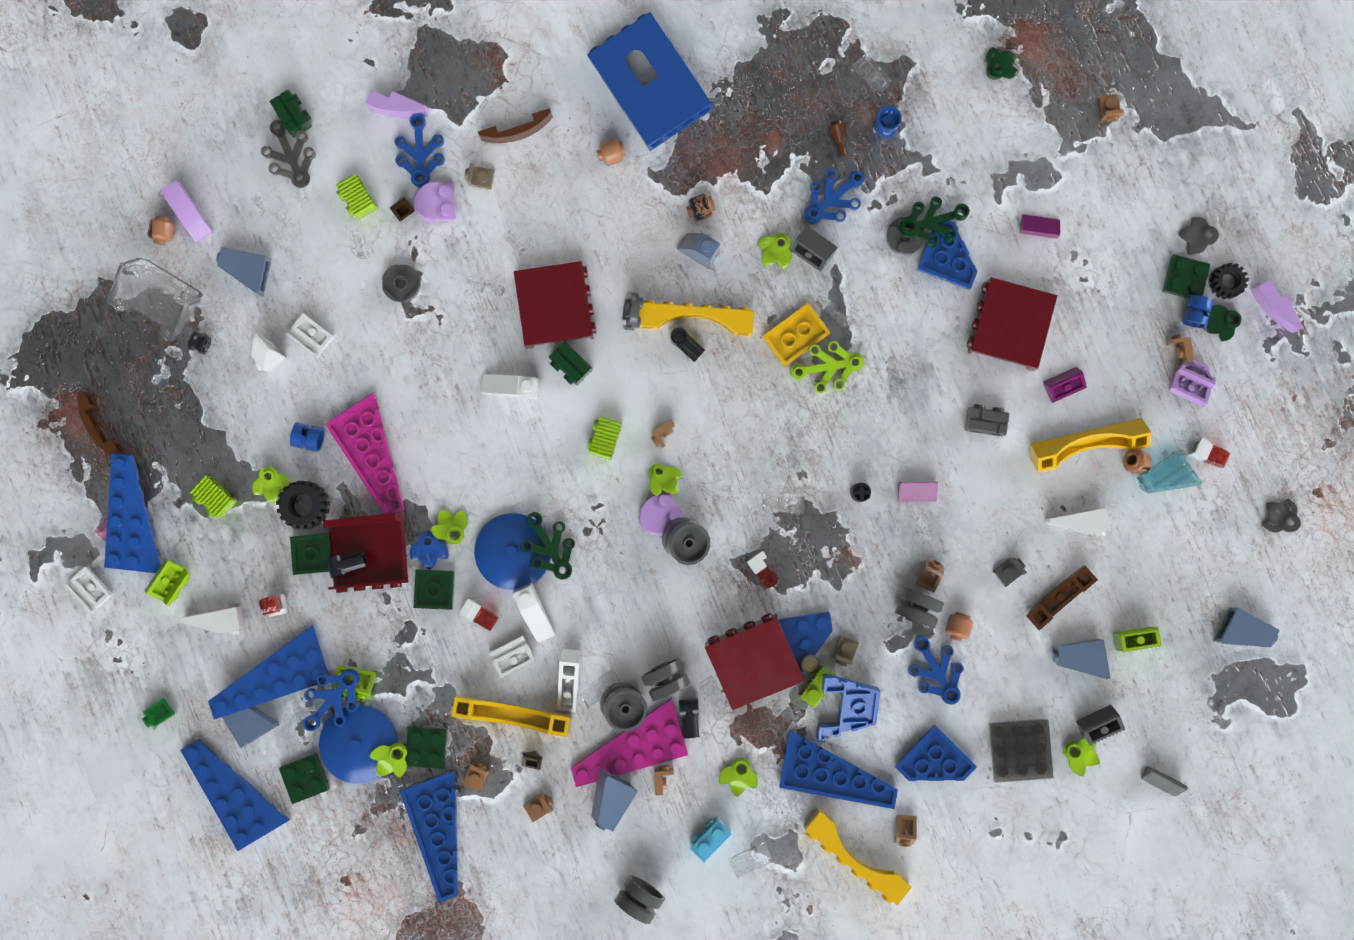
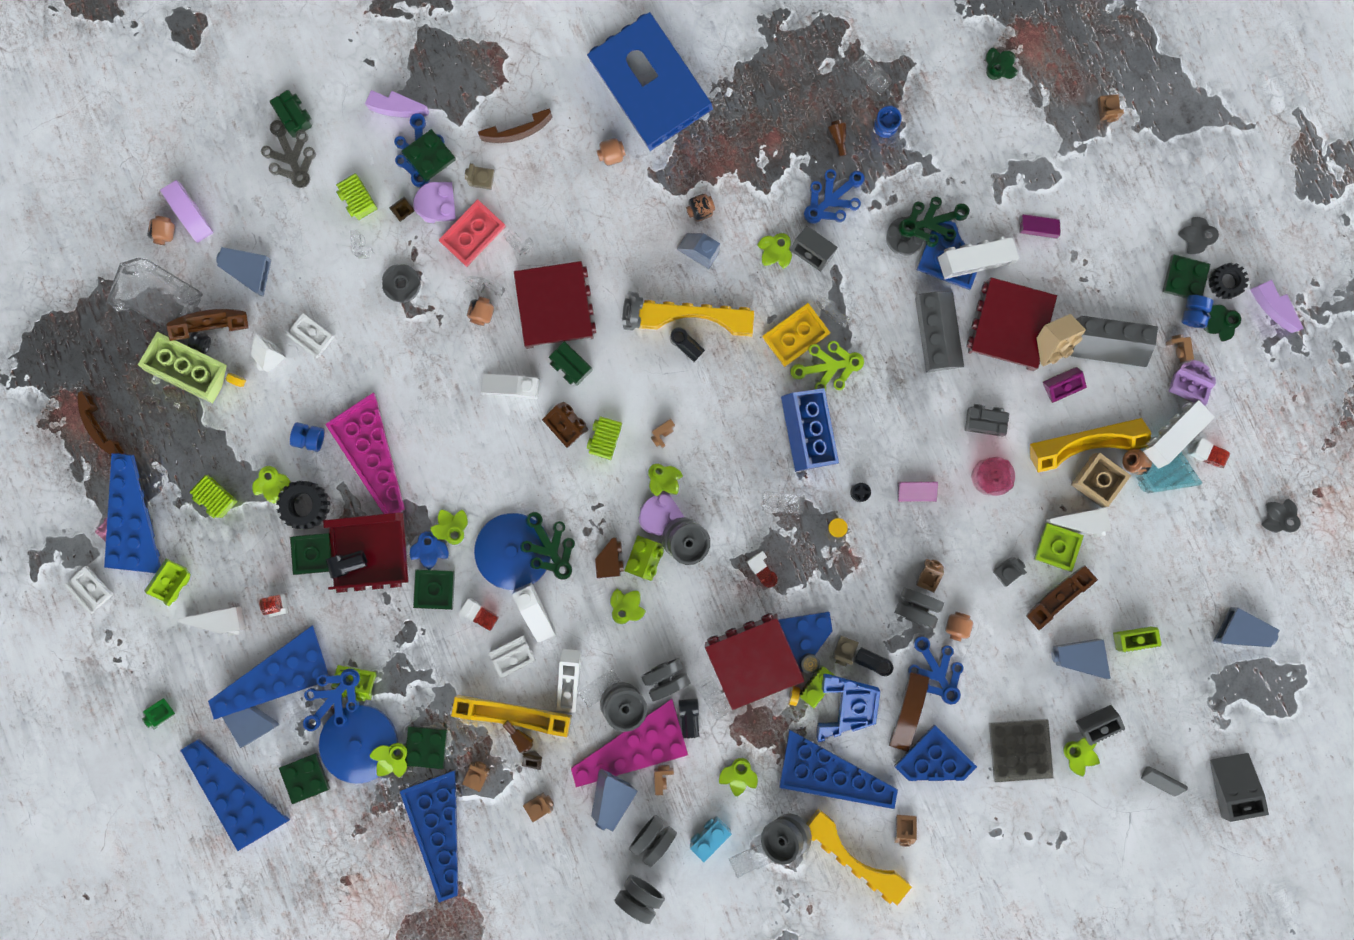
none -> yellowish green slope [138,332,227,404]
none -> reddish brown slope [166,309,249,341]
none -> yellow tile [225,373,246,387]
none -> dark green plate [402,129,456,182]
none -> coral plate [439,199,506,267]
none -> nougat head [467,296,494,326]
none -> reddish brown cone [502,721,533,753]
none -> reddish brown bracket [542,402,589,448]
none -> reddish brown slope [595,538,624,578]
none -> lime plate [610,589,646,624]
none -> lime bracket [624,535,664,581]
none -> dark grey wheel [629,815,677,867]
none -> dark grey wheel [761,813,812,865]
none -> blue slope [781,388,839,472]
none -> yellow tile [789,686,800,706]
none -> yellow tile [828,518,848,537]
none -> black piece [854,647,894,677]
none -> reddish brown slope [889,672,929,751]
none -> dark grey slope [915,291,964,373]
none -> white brick [938,237,1019,279]
none -> clear pink brick [971,457,1015,496]
none -> lime plate [1034,523,1084,572]
none -> tan slope [1037,314,1086,367]
none -> dark grey slope [1071,316,1158,367]
none -> tan brick [1071,453,1131,508]
none -> white brick [1143,400,1214,469]
none -> dark grey slope [1210,753,1269,822]

